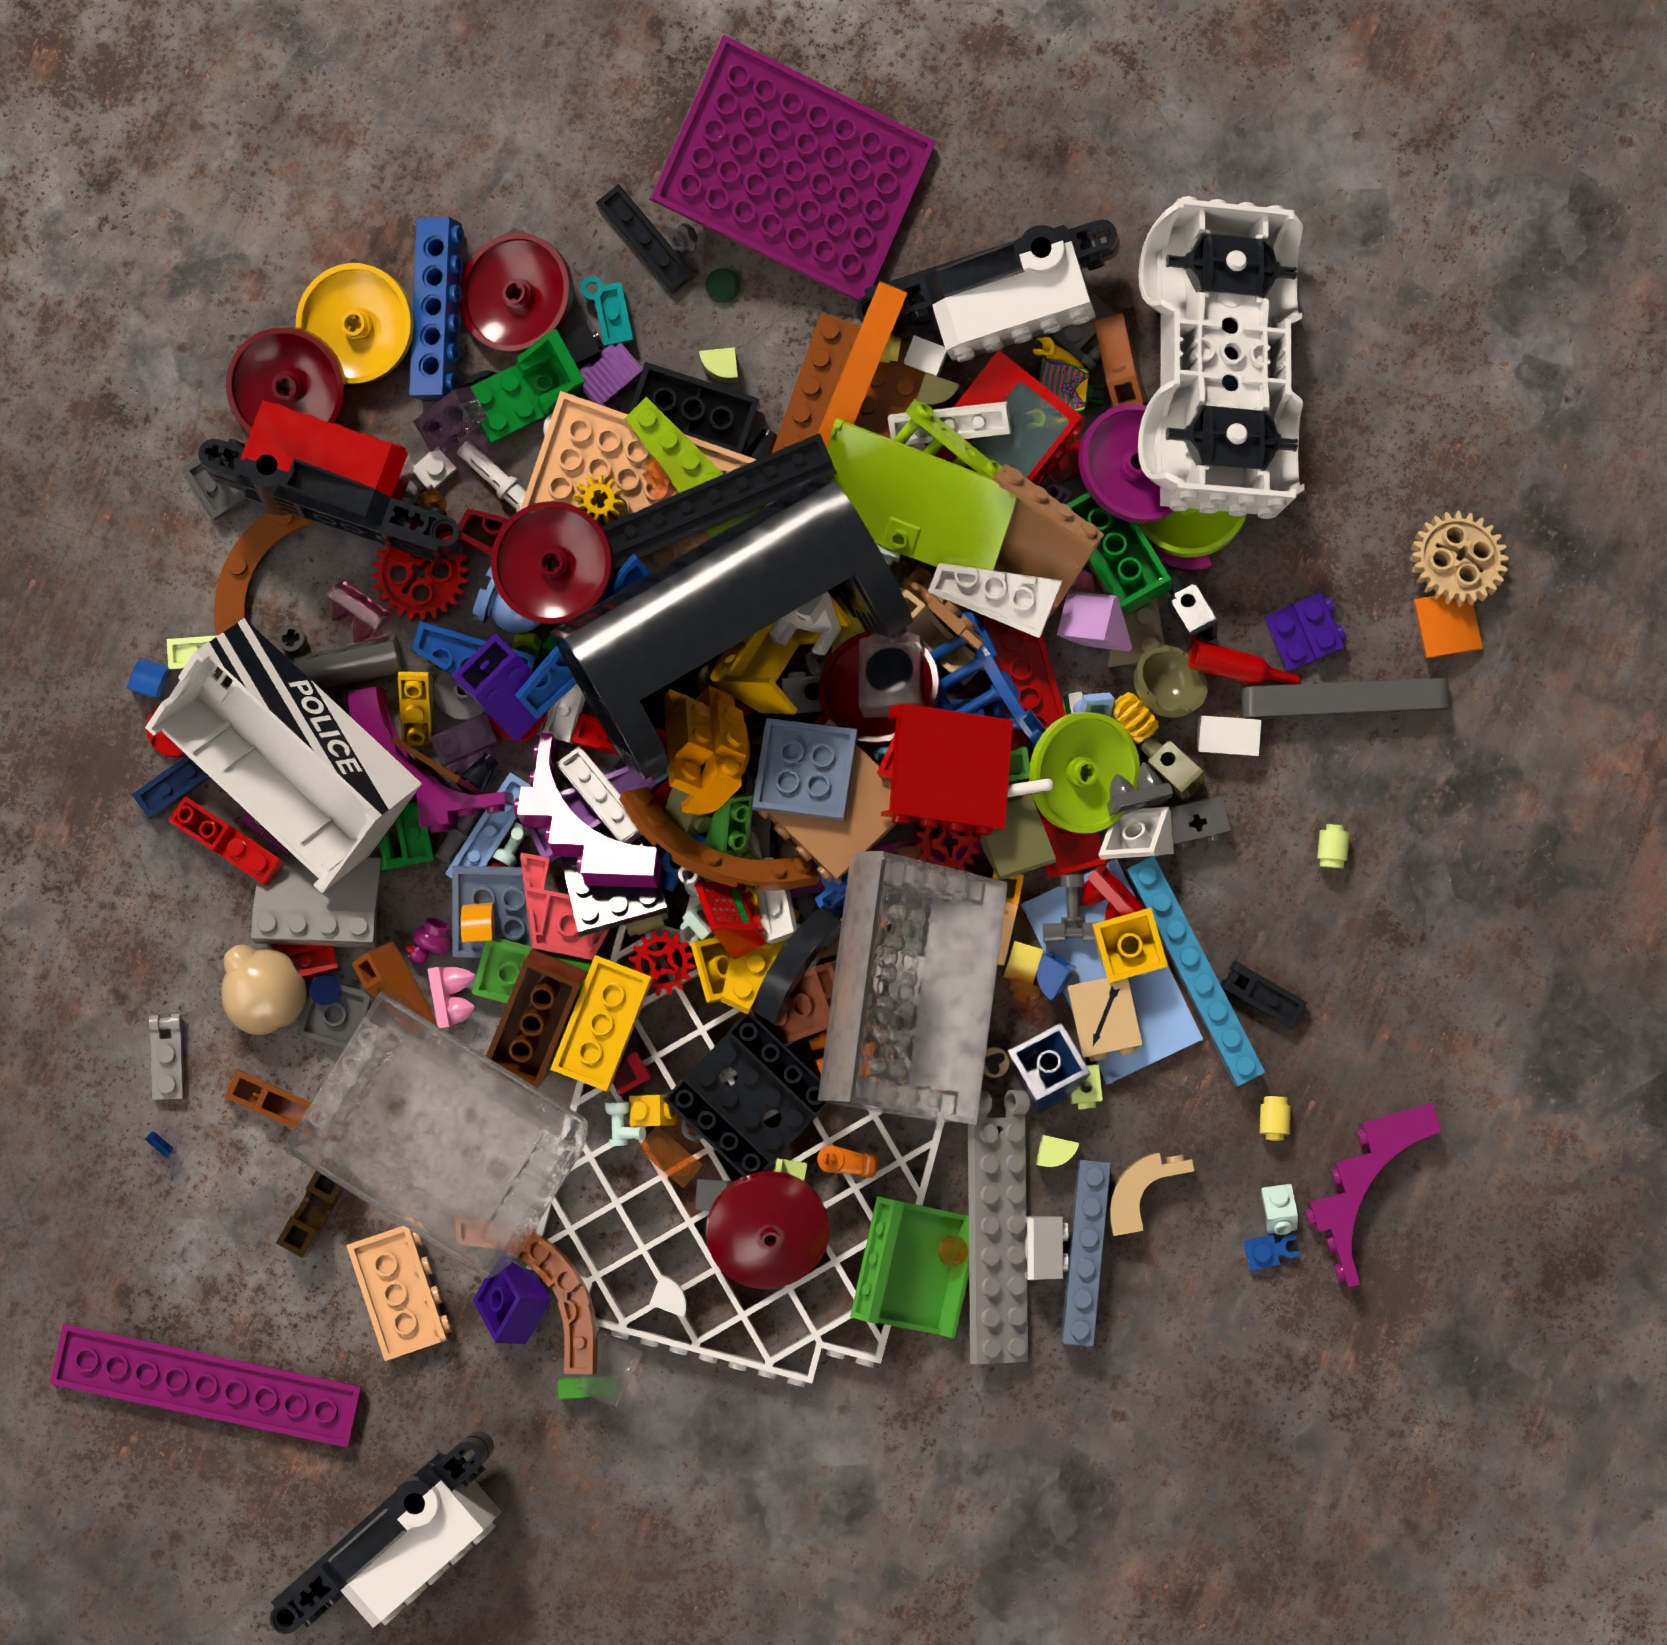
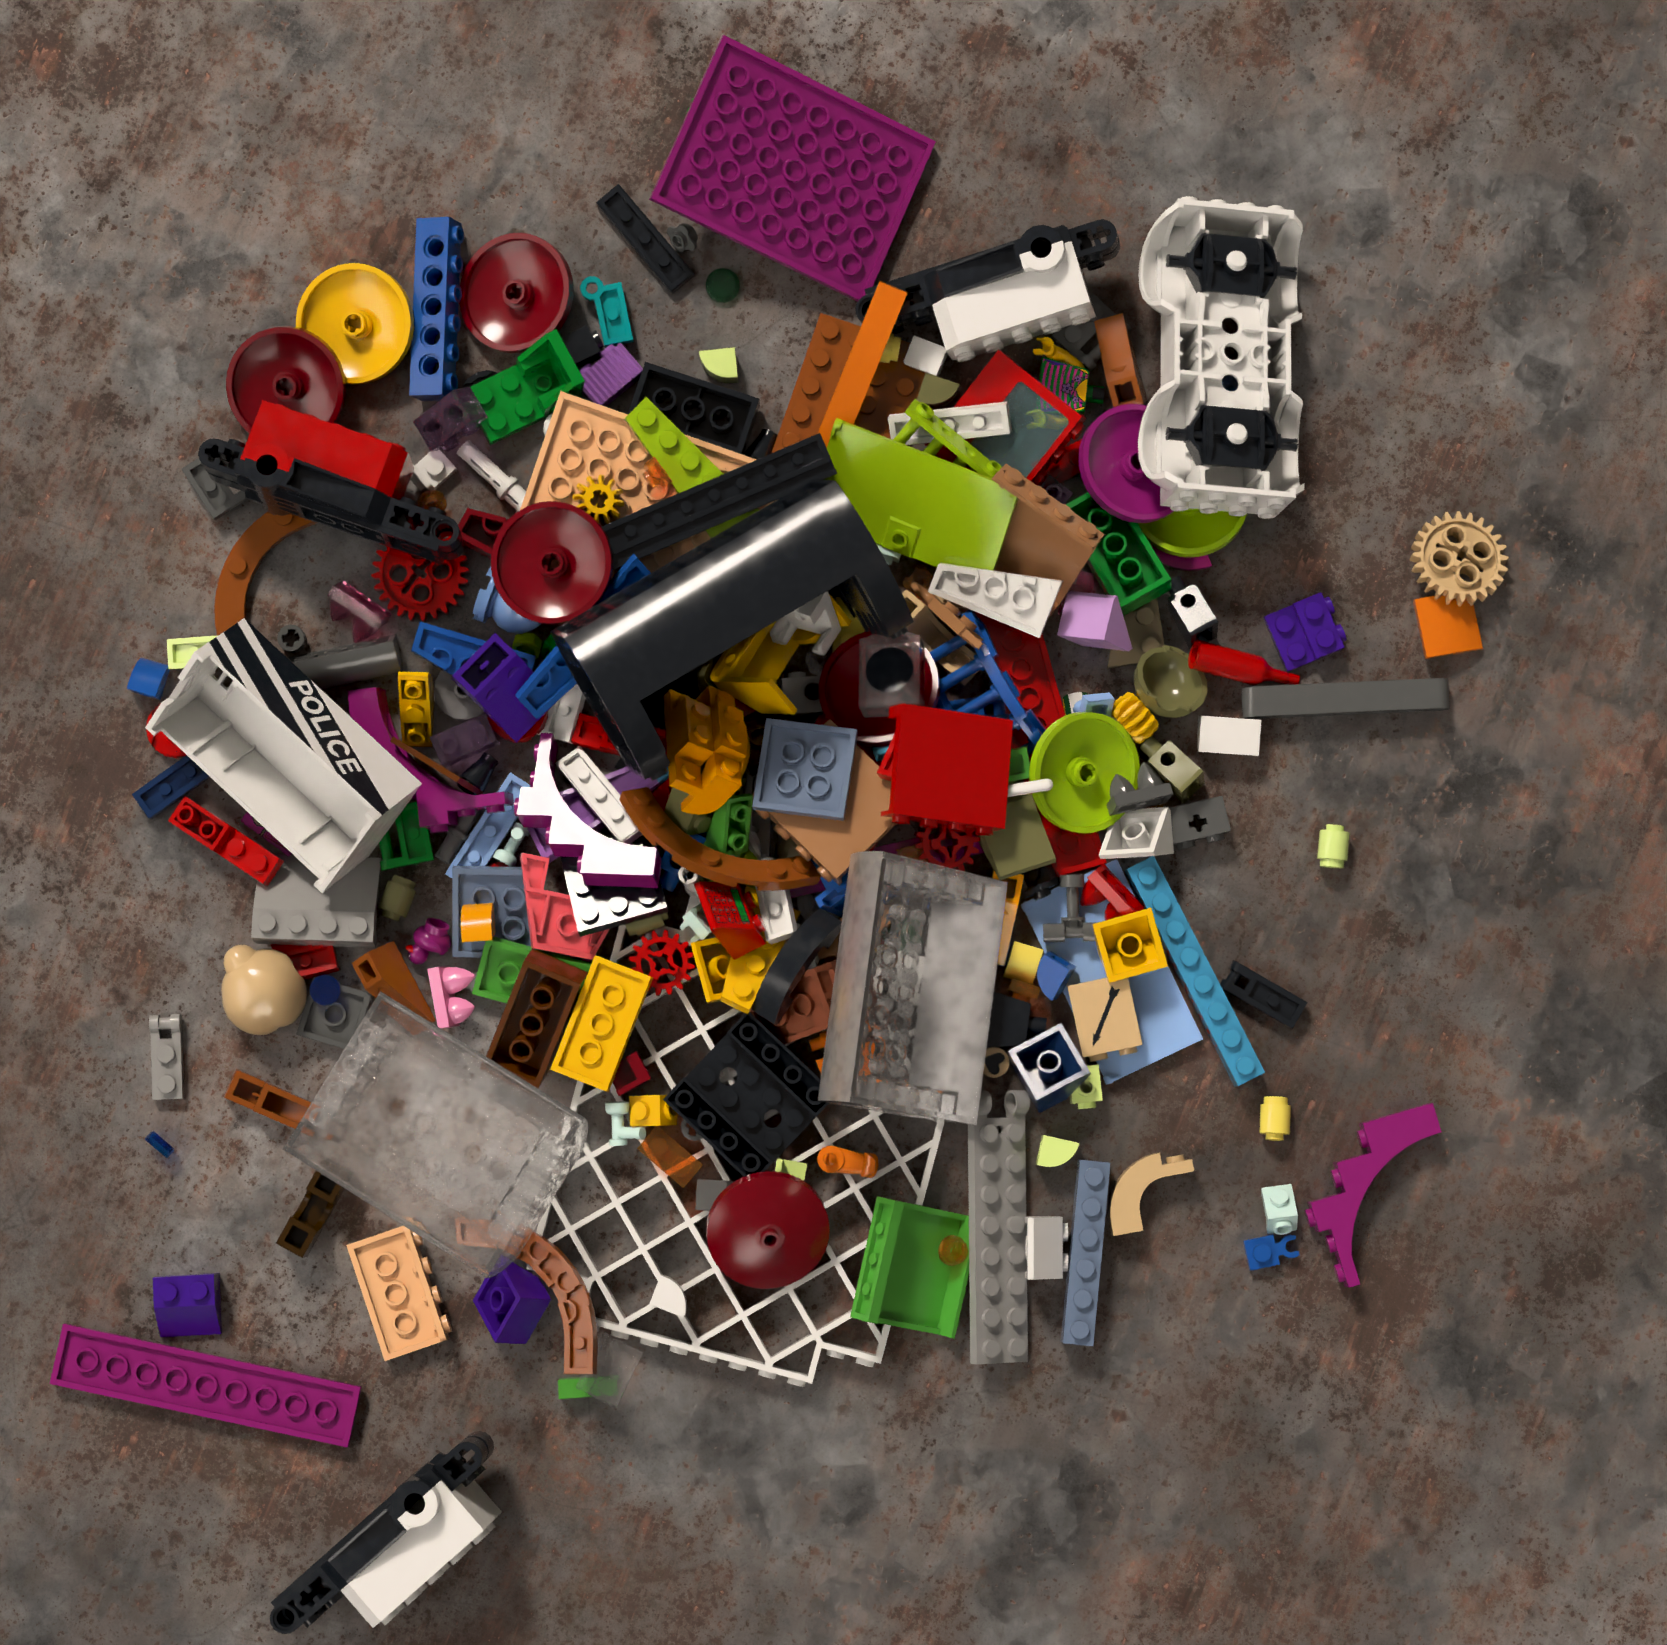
none -> dark purple slope [153,1273,222,1337]
none -> olive brick [378,875,416,921]
none -> black torso [987,992,1047,1048]
none -> black bracket [1020,864,1060,901]

